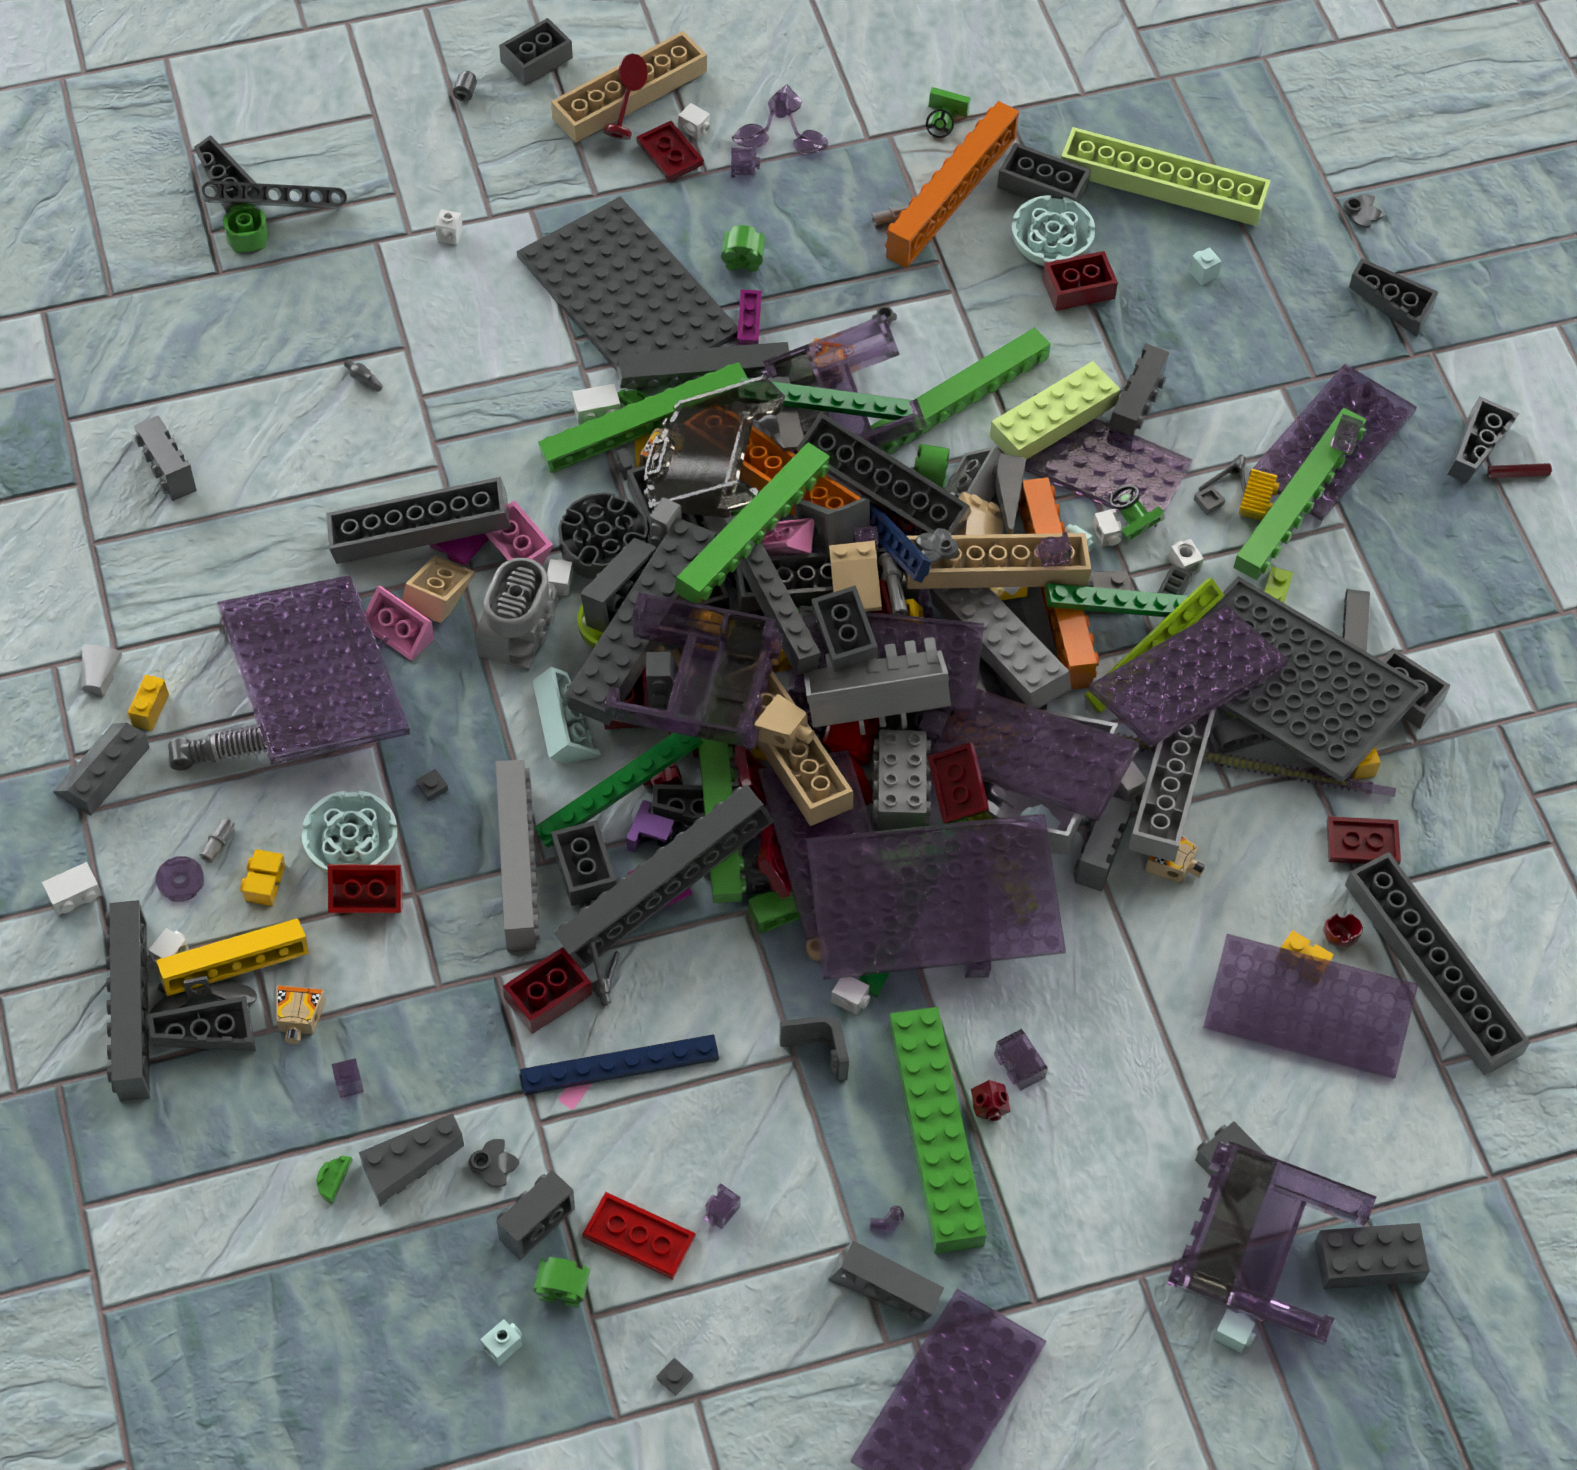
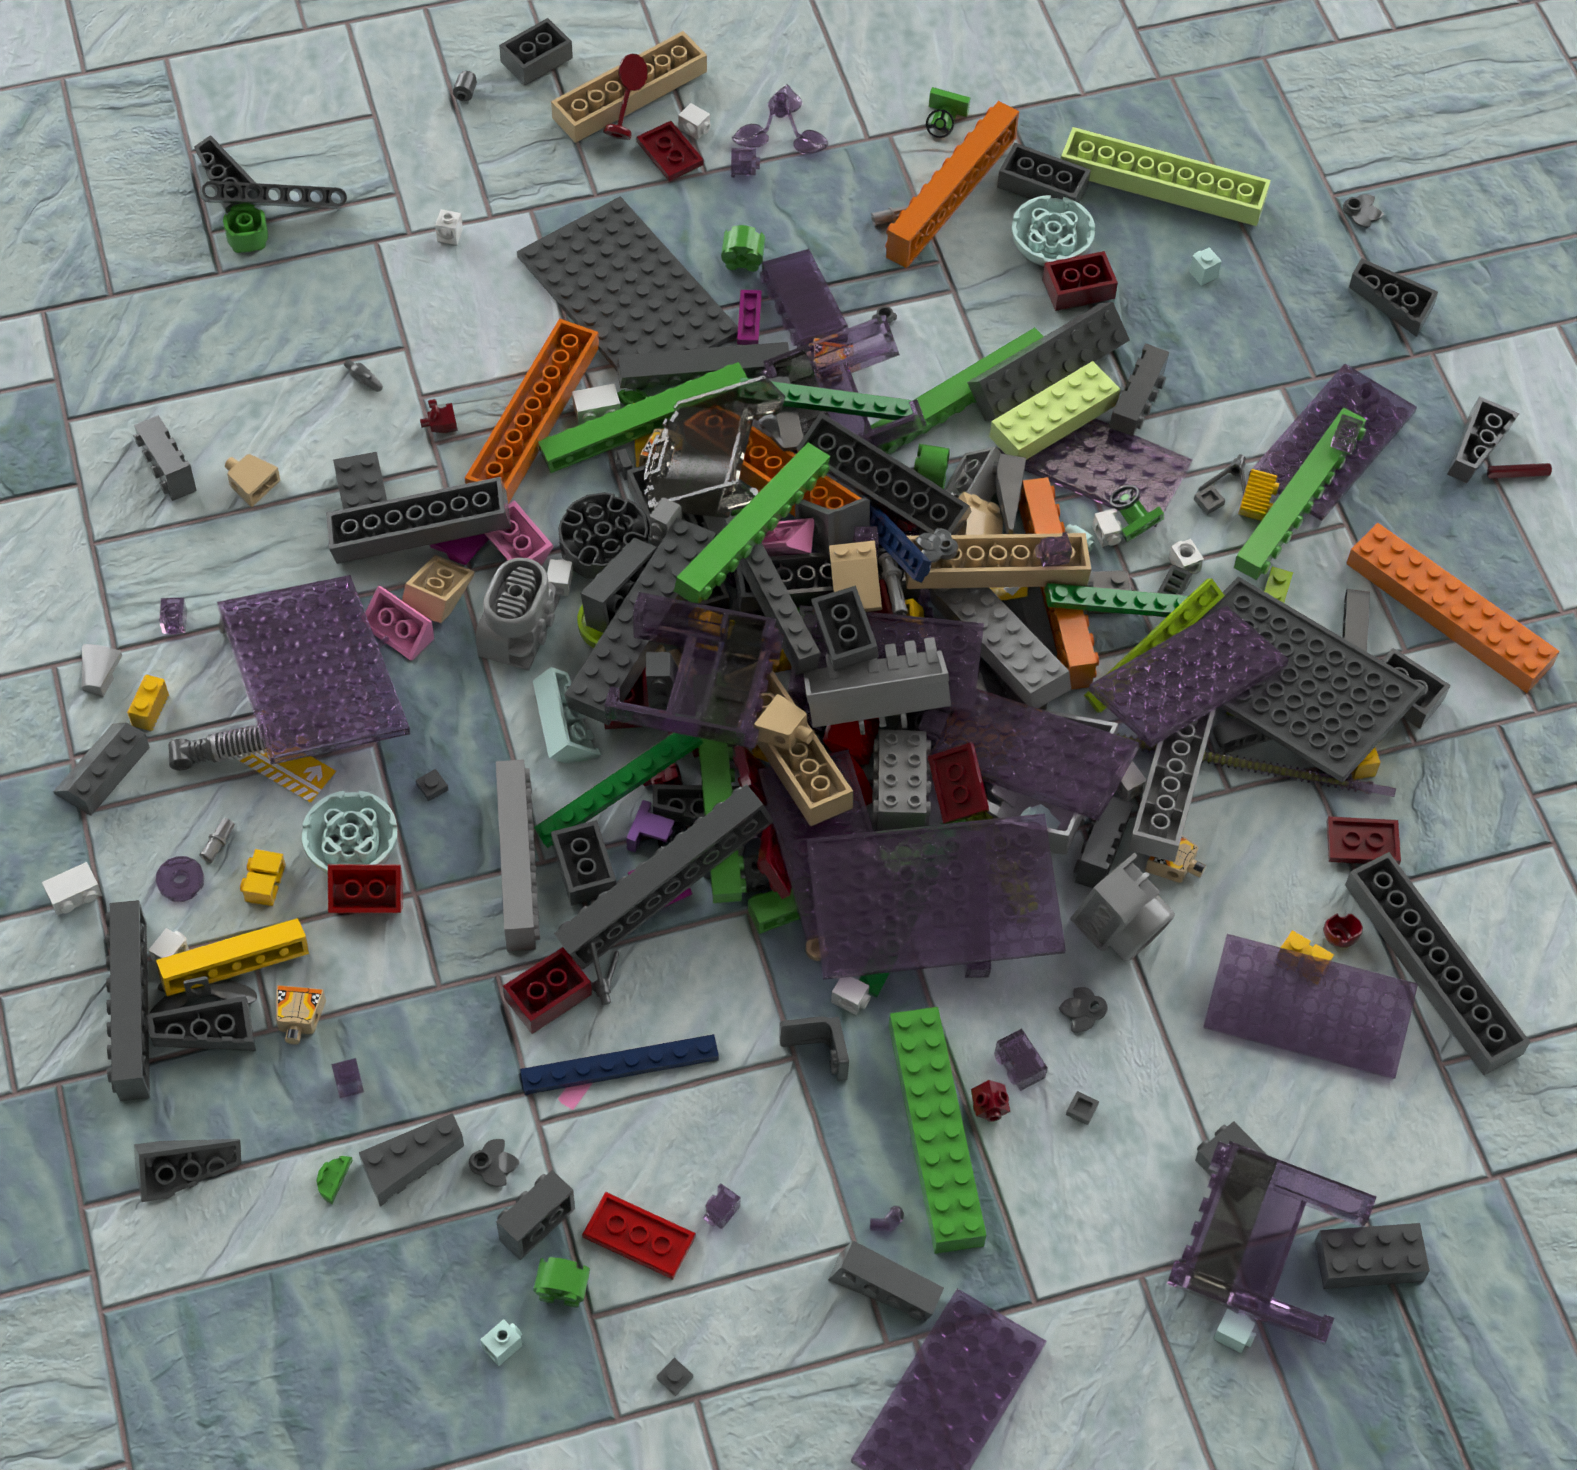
none -> dark grey wedge [134,1139,242,1202]
none -> clear purple brick [159,598,187,634]
none -> tan torso [225,454,281,507]
none -> yellow sticker [237,745,336,802]
none -> dark grey brick [333,452,387,509]
none -> dark red piece [420,399,458,433]
none -> orange brick [465,318,599,504]
none -> clear purple brick [760,249,848,353]
none -> dark grey brick [967,302,1130,421]
none -> dark grey plate [1059,987,1108,1033]
none -> dark grey plate [1066,1091,1099,1125]
none -> light grey brick [1070,853,1175,961]
none -> orange brick [1346,523,1560,693]

